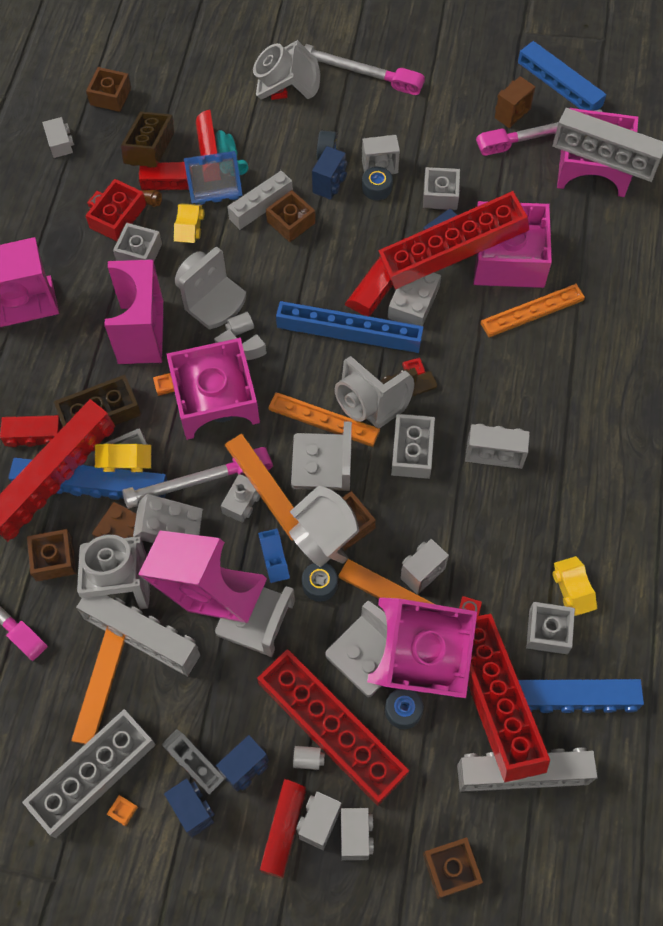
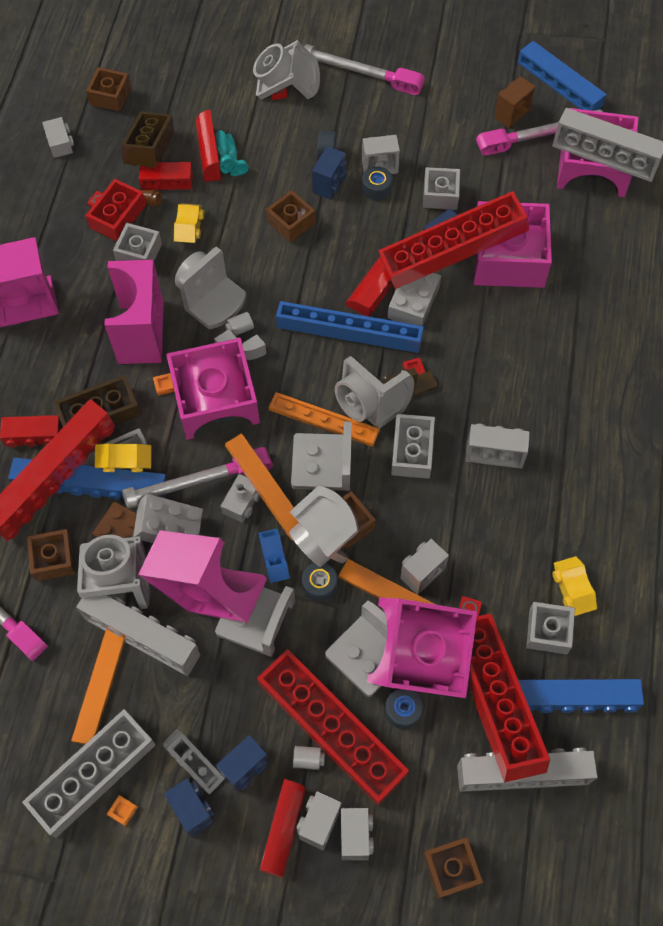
window [184,151,243,205] -> none
light grey brick [227,171,293,230] -> none
orange tile [481,284,585,337] -> none

